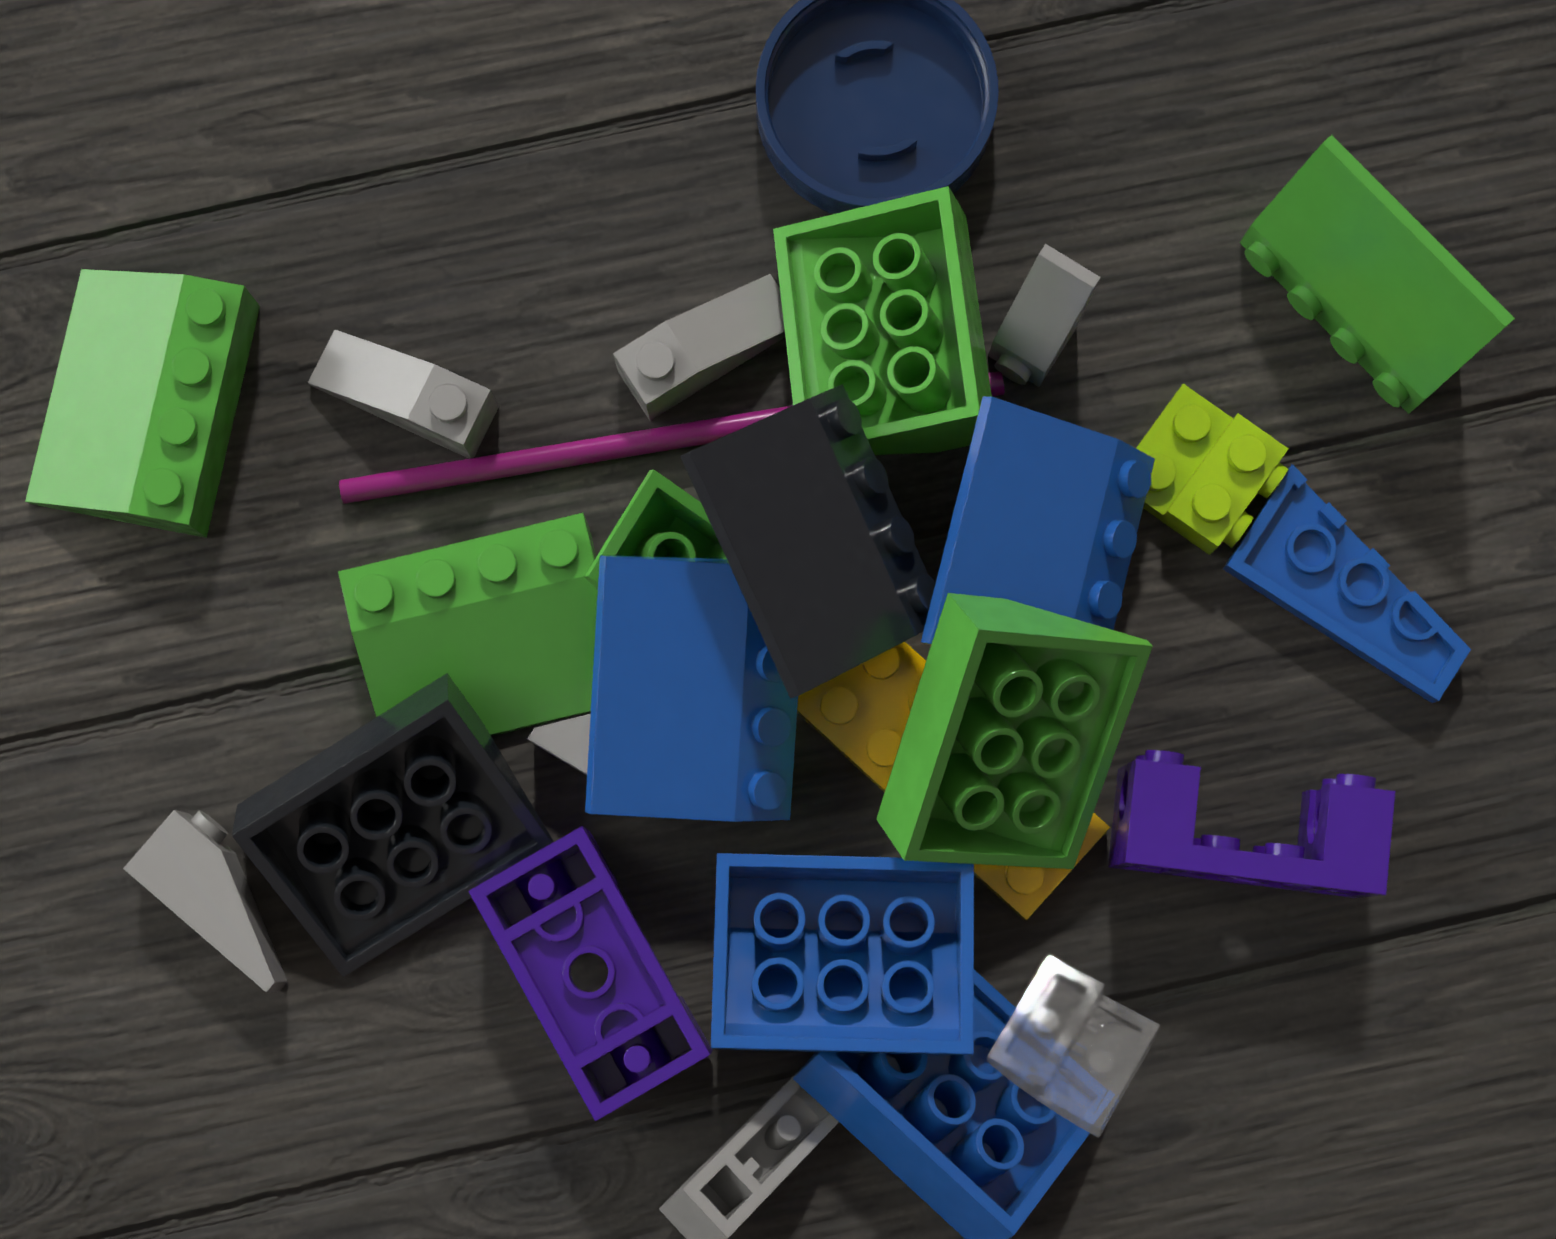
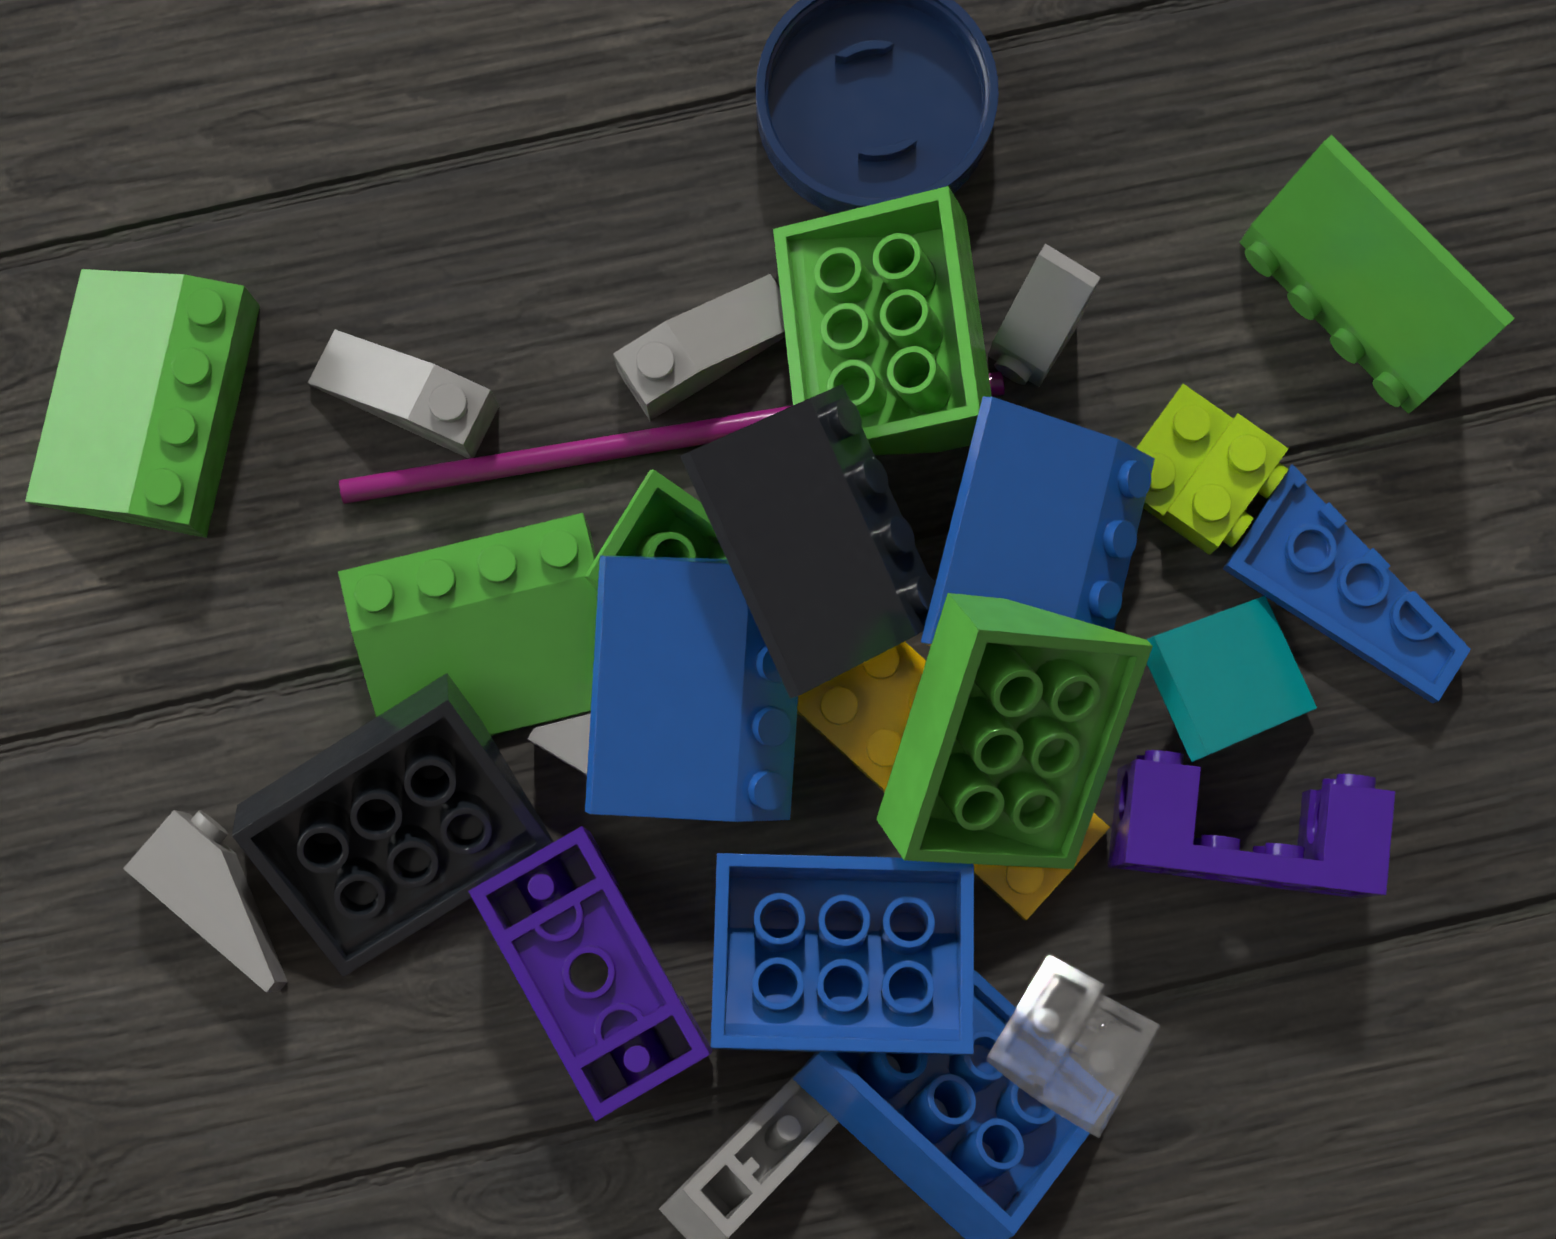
none -> teal tile [1147,596,1317,762]

